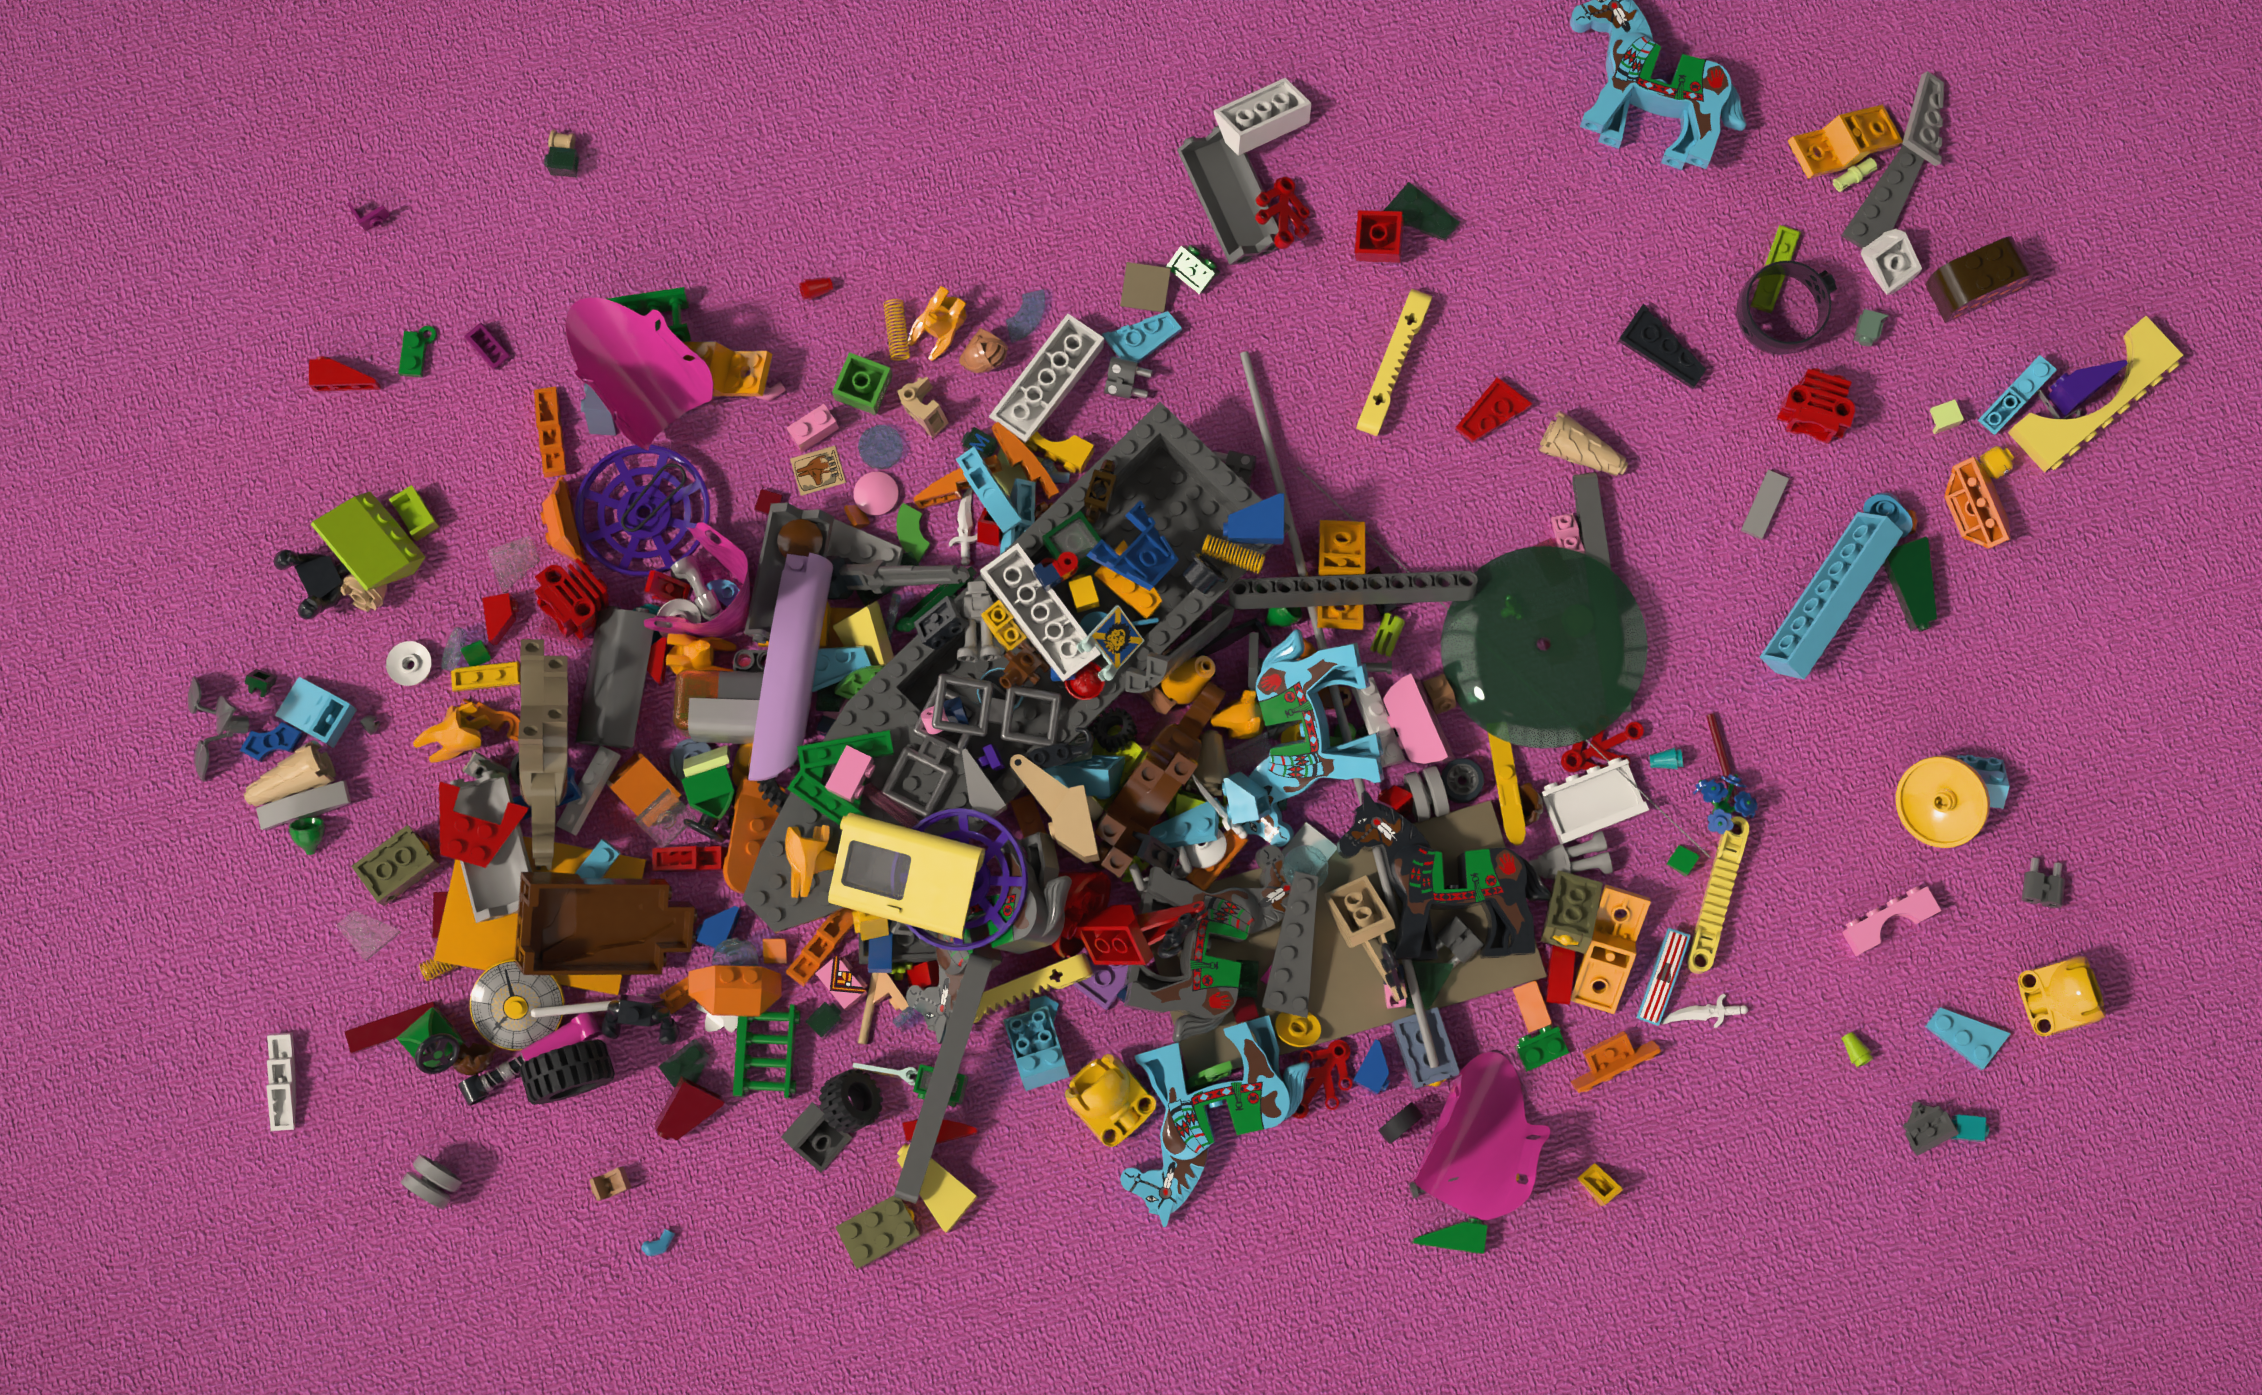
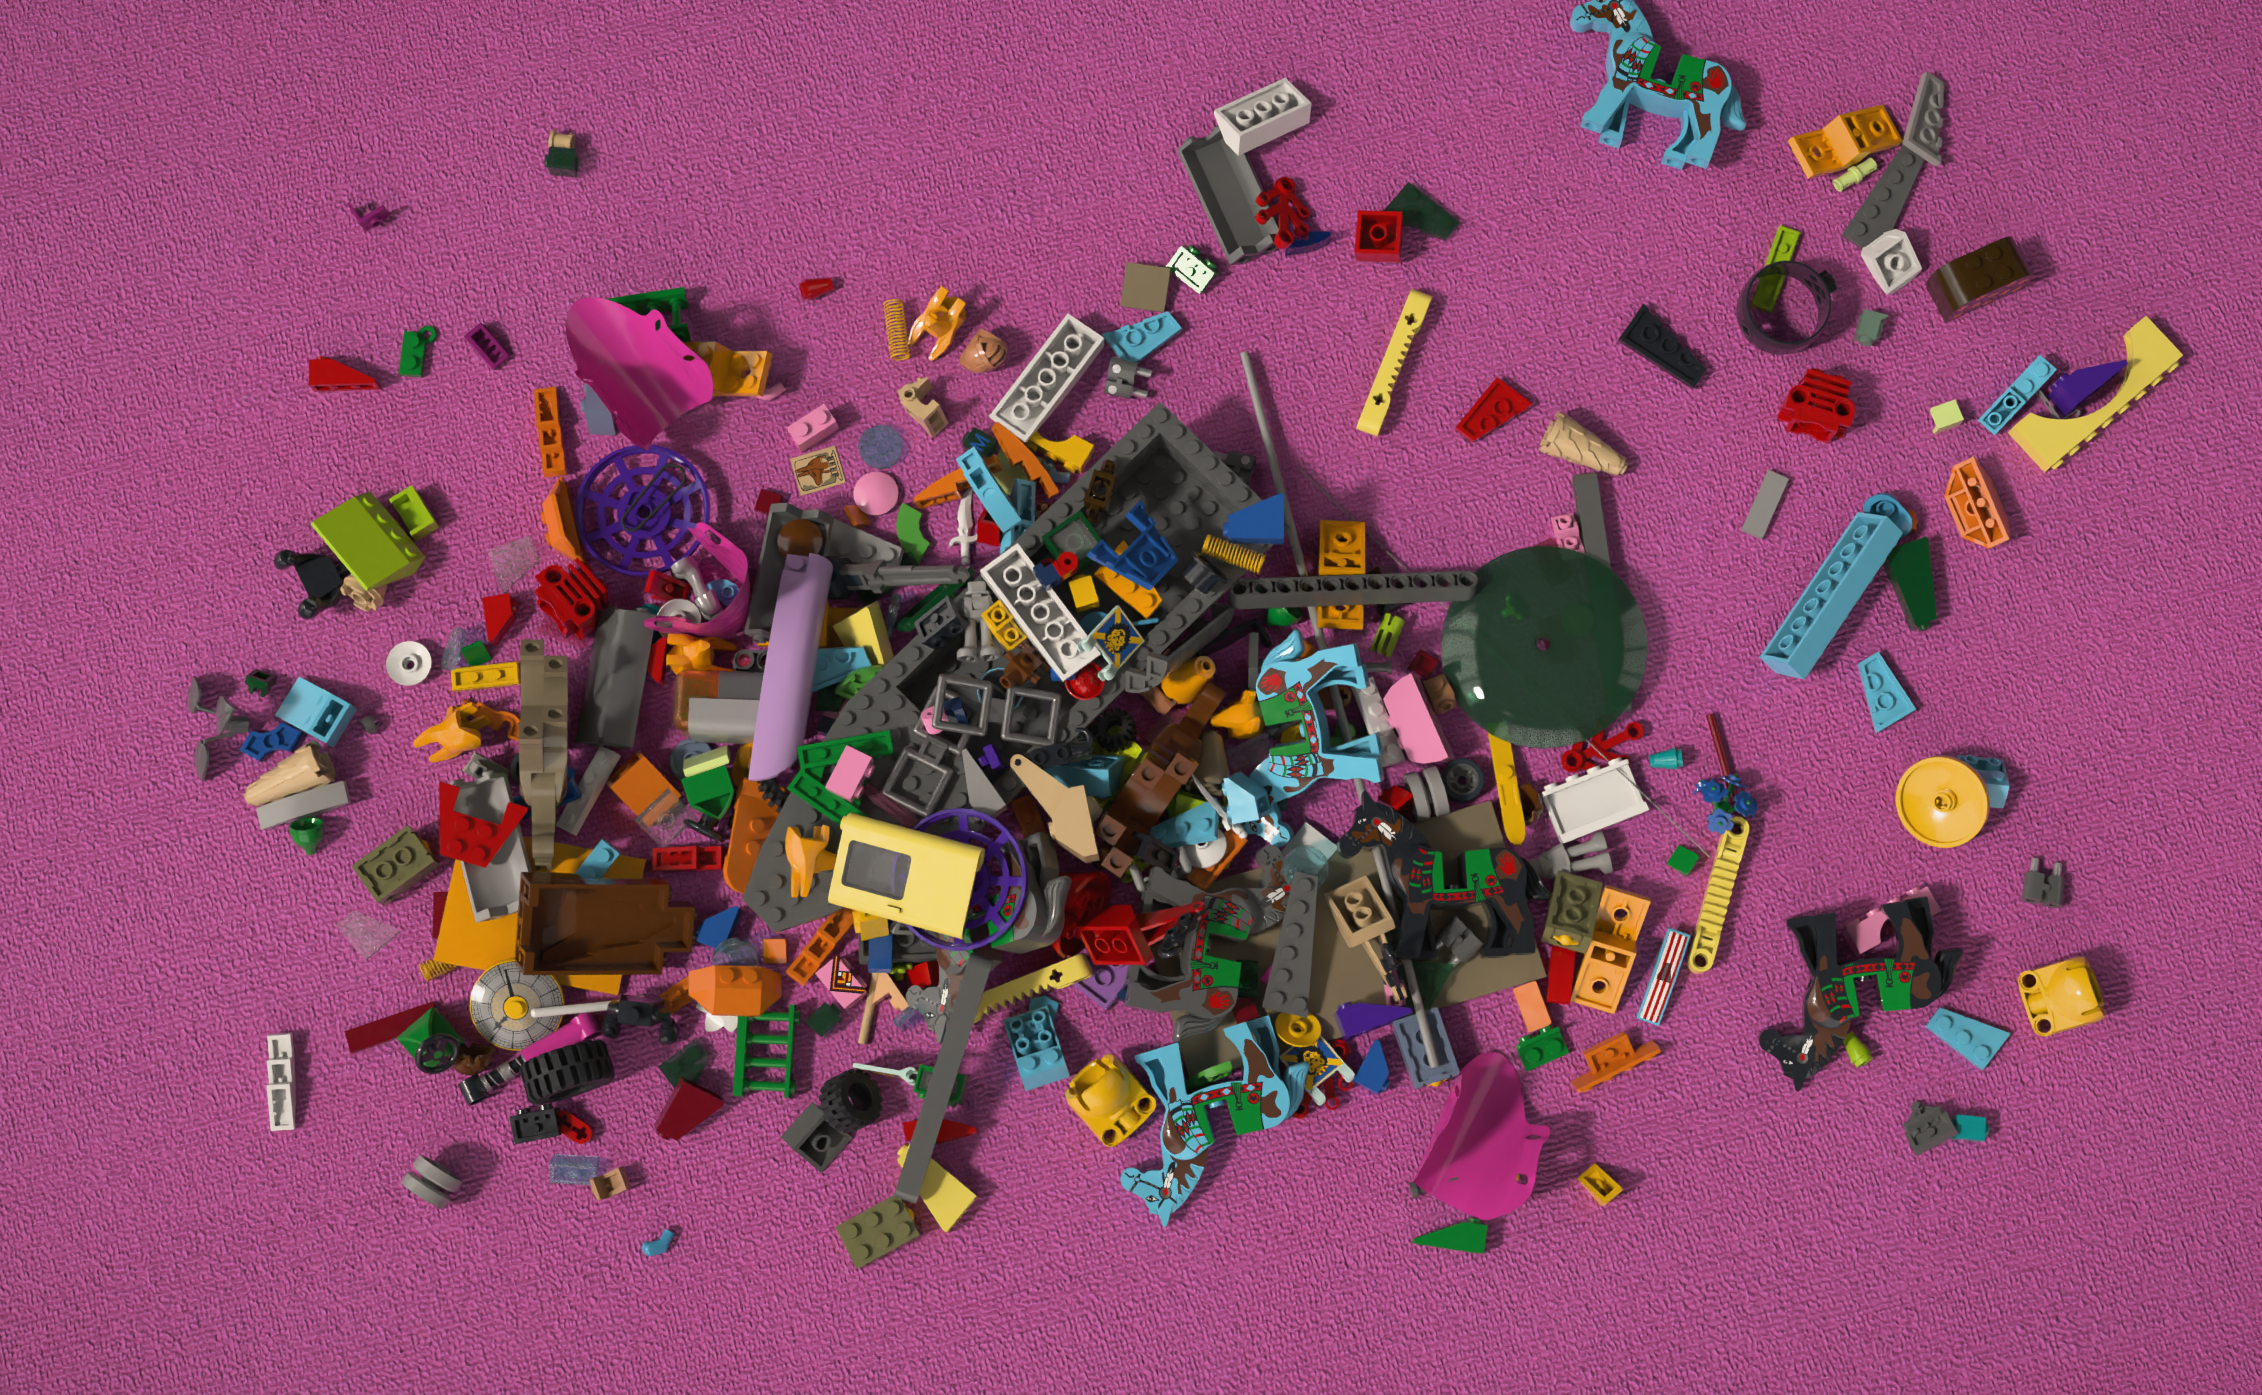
bright green brick [832,352,893,415] -> none
clear light blue tile [1006,289,1045,343] -> none
black tyre [1378,1102,1423,1144] -> none
white piece [1661,994,1748,1028] -> none
yellow head [1980,446,2014,479] -> none
none -> black bracket [509,1103,562,1144]
none -> clear light blue slope [550,1154,599,1185]
none -> red beam [558,1110,594,1144]
none -> flag [1279,1034,1355,1106]
none -> clear blue slope [1286,231,1331,255]
none -> dark purple slope [1334,1001,1412,1042]
none -> dark red tile [1408,649,1439,681]
none -> black animal [1757,896,1963,1092]
none -> medium azure wing [1857,652,1916,734]

